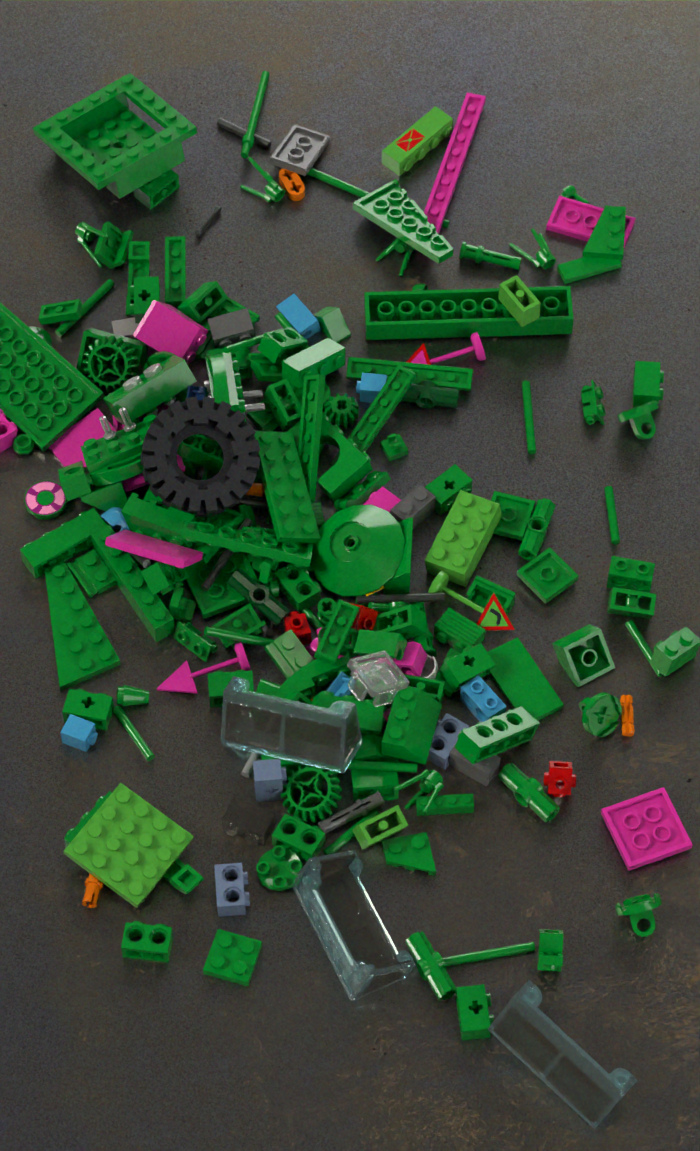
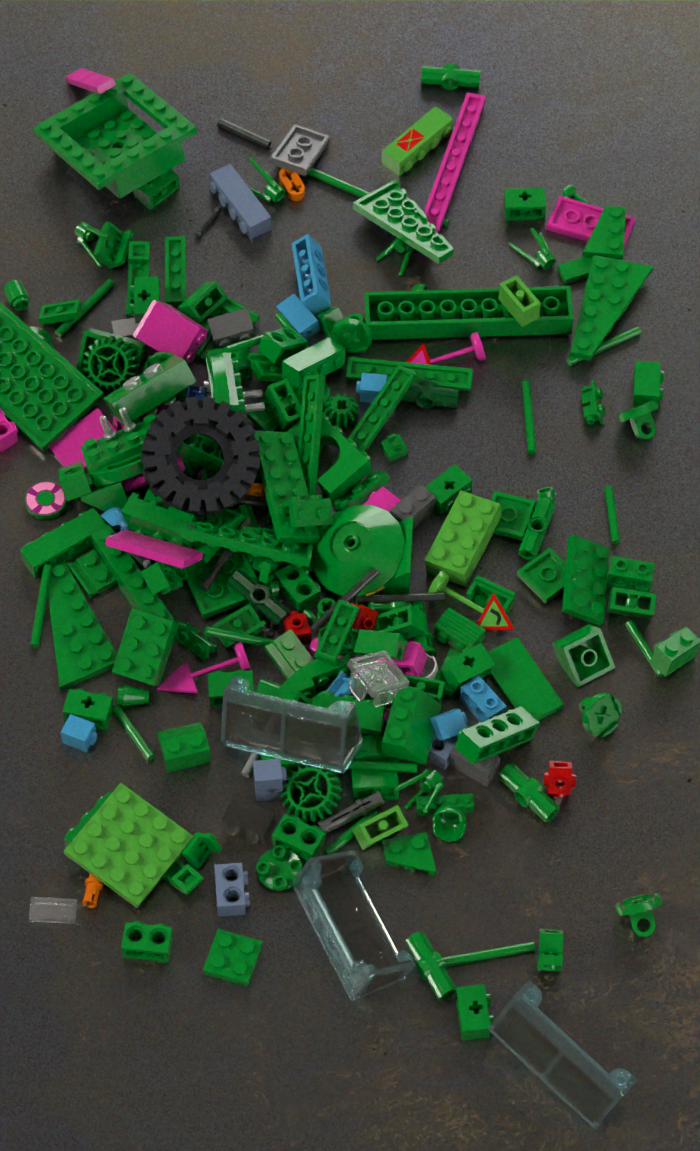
green plate [13,434,34,455] -> none
green bracket [169,587,196,622] -> none
green bar [241,71,270,158] -> none
green pin [459,241,522,270] -> none
dark pink plate [601,787,693,871] -> none
orange axle [620,695,634,737] -> none
none -> green brick [3,280,30,311]
none -> clear tile [28,897,78,924]
none -> green bar [30,564,52,648]
none -> dark pink tile [65,68,116,94]
none -> green brick [112,608,179,686]
none -> green slope [157,722,211,773]
none -> green bracket [181,832,222,869]
none -> sand blue brick [209,164,272,240]
none -> green bracket [283,495,333,528]
none -> dark azure brick [291,234,332,315]
none -> pearl dark grey bar [310,568,380,634]
none -> green tile [331,313,373,353]
none -> green piece [421,64,481,90]
none -> dark azure brick [430,709,468,740]
none -> green hair [432,805,467,842]
none -> green brick [503,187,546,220]
none -> green plate [537,487,557,502]
none -> green plate [562,534,609,626]
none -> green bar [566,326,641,366]
none -> green wing [570,255,653,361]

